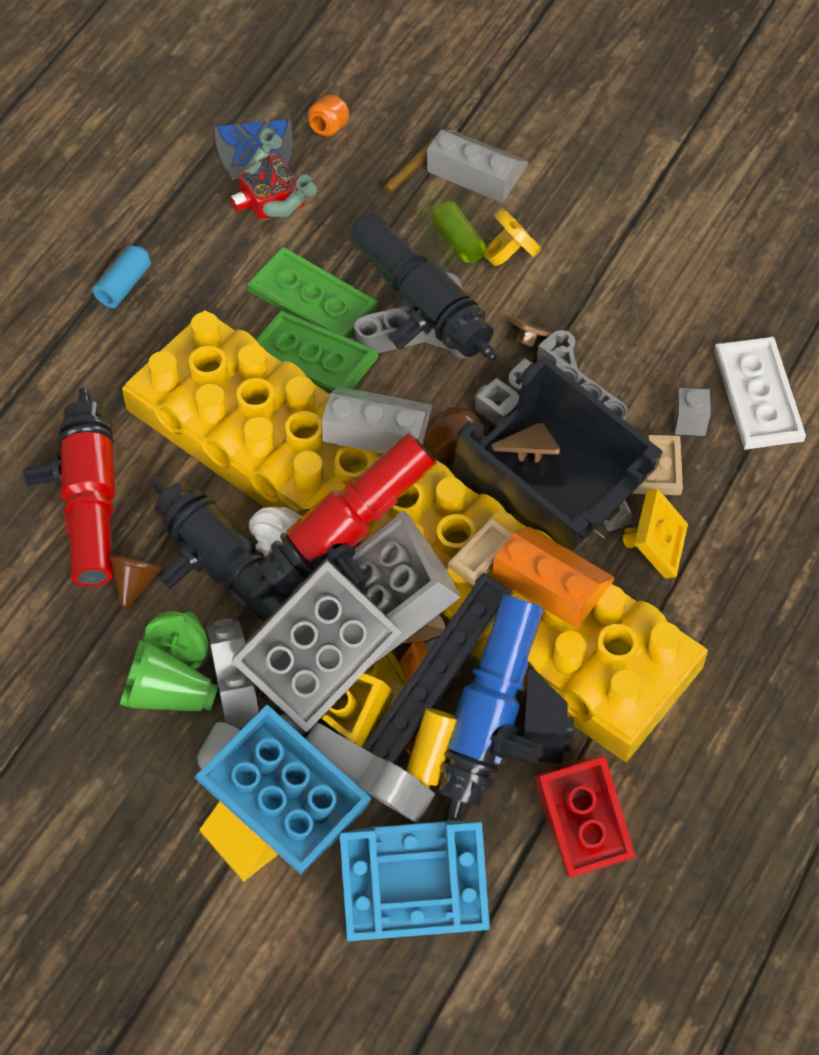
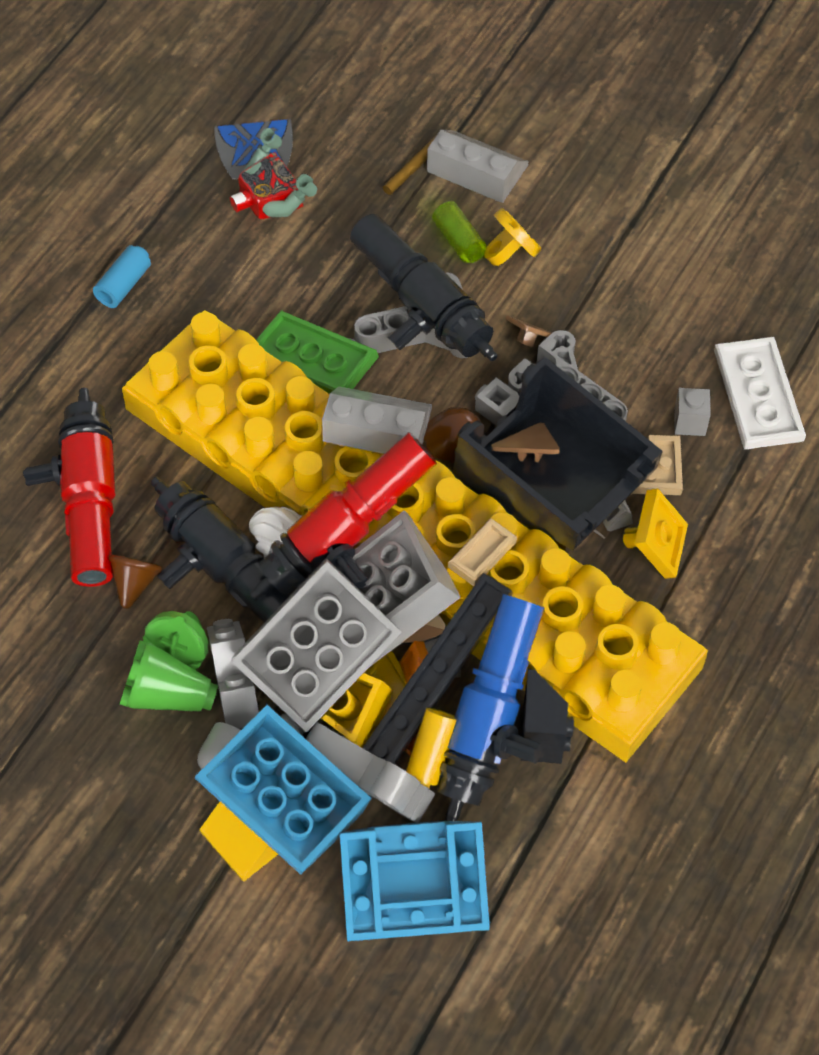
bright green tile [247,247,378,338] -> none
orange head [308,94,349,137] -> none
orange slope [492,527,614,629] -> none
red slope [533,755,636,878] -> none

